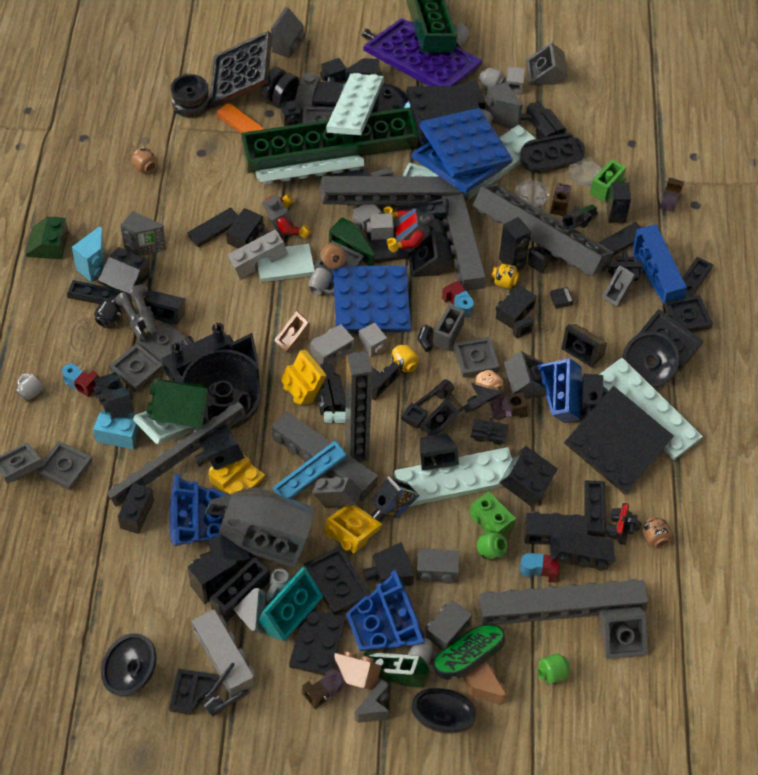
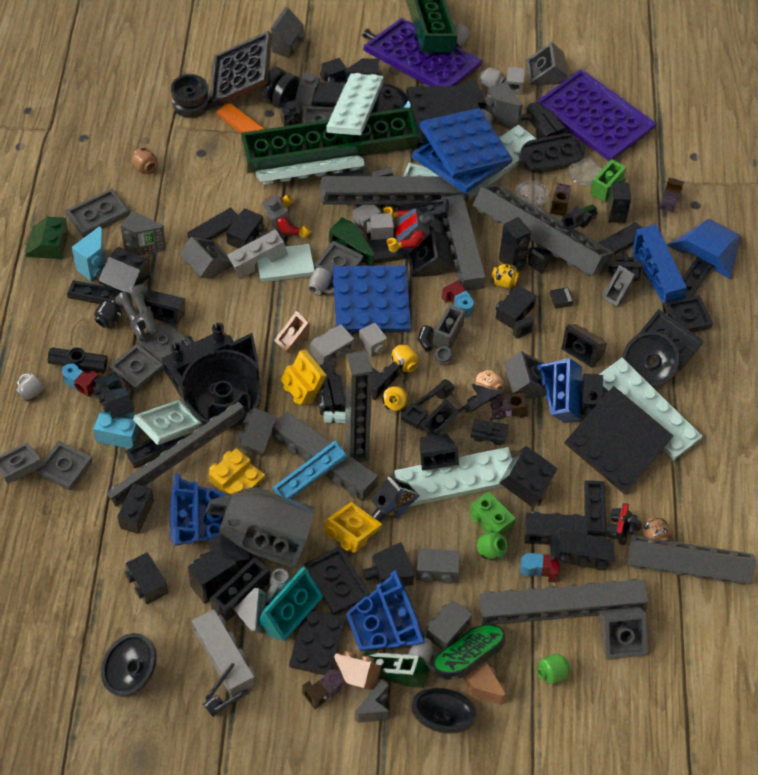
dark green slope [147,379,208,428] -> none
black wing [169,669,219,715] -> none
black torso [194,425,245,470] -> none
dark grey brick [312,477,362,508] -> none
medium nougat head [320,243,346,269] -> none
dark grey plate [453,337,500,378] -> none
none -> black piece [47,347,108,372]
none -> dark grey tile [65,189,130,238]
none -> black tile [125,436,185,469]
none -> black brick [125,552,168,605]
none -> dark grey slope [180,237,232,278]
none -> dark grey brick [237,408,276,455]
none -> yellow head [382,386,409,412]
none -> dark grey plate [434,346,453,365]
none -> dark purple plate [536,69,656,161]
none -> dark grey brick [627,535,756,585]
none -> blue wedge [667,219,740,279]

